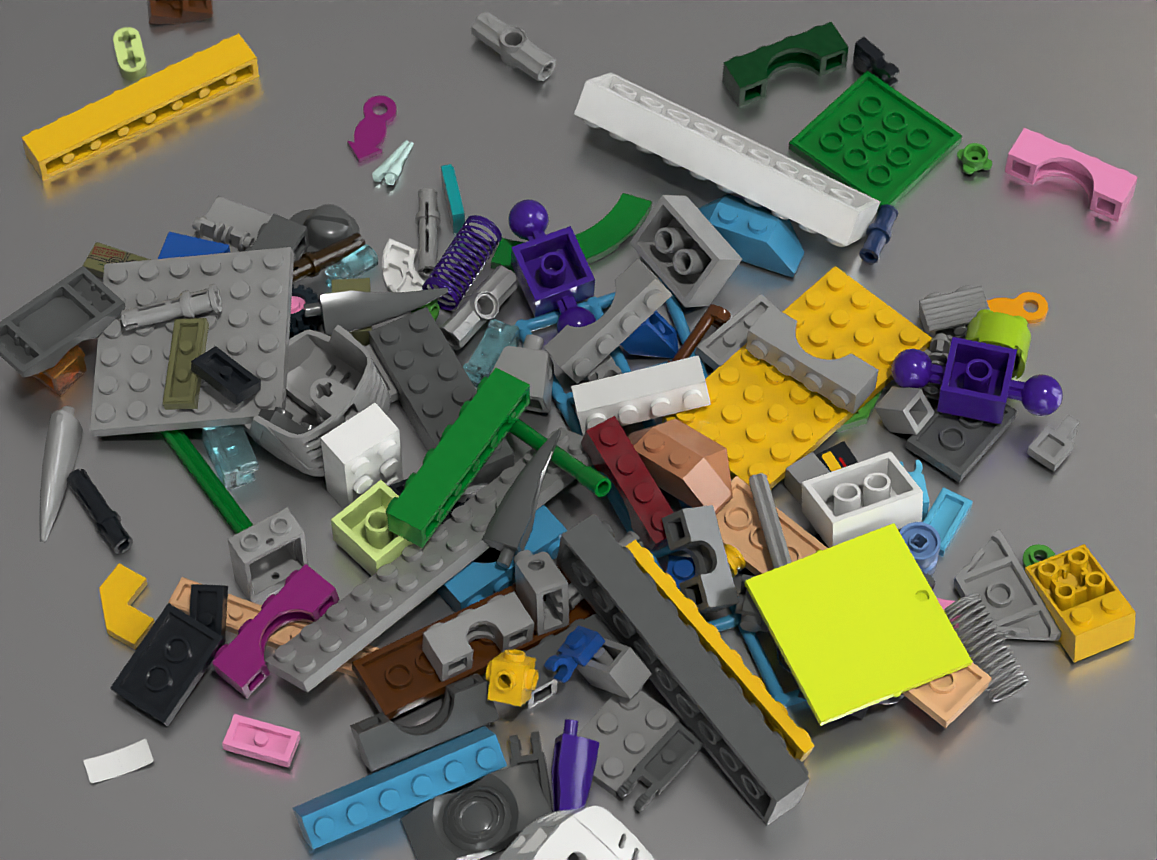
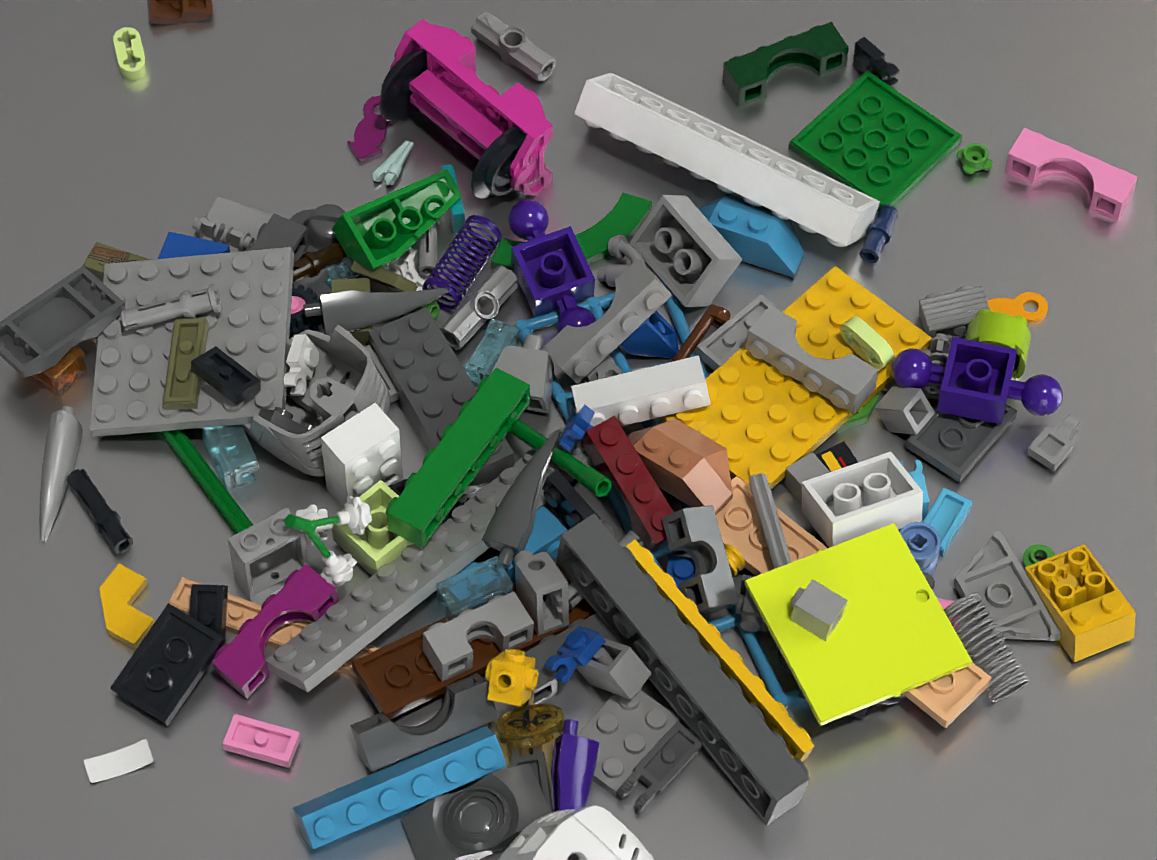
yellow brick [22,33,259,181] -> none
none -> white plate [284,334,319,396]
none -> white plant [285,496,372,586]
none -> green wedge [332,169,462,271]
none -> olive tile [350,260,418,292]
none -> dark pink piece [379,19,553,199]
none -> clear light blue hinge [436,556,513,622]
none -> clear yellow tile [496,704,565,748]
none -> black wing [542,469,601,530]
none -> blue plate [559,404,595,452]
none -> light grey plant [597,235,646,287]
none -> light grey brick [790,579,848,641]
none -> yellowish green beam [840,316,894,370]

